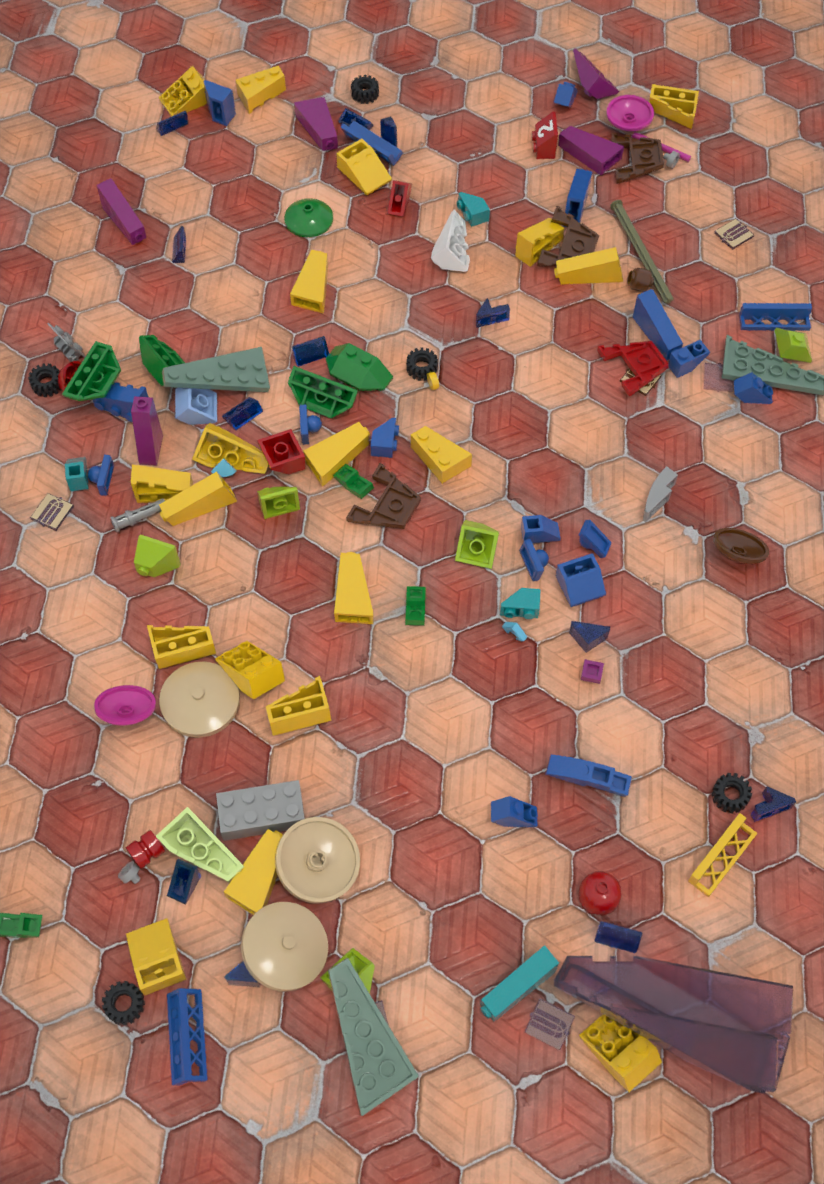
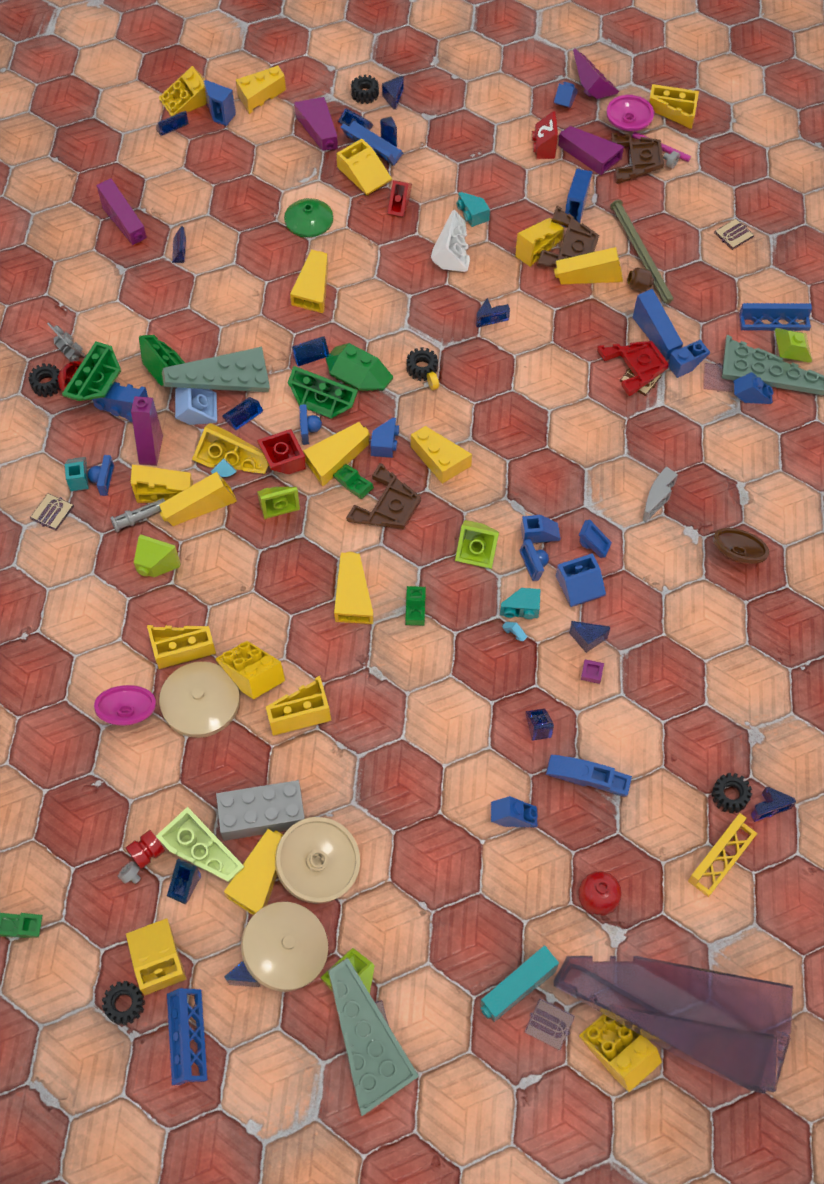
clear blue slope [595,921,643,953] -> none
none -> clear blue slope [382,76,404,110]
none -> clear blue slope [526,708,554,741]

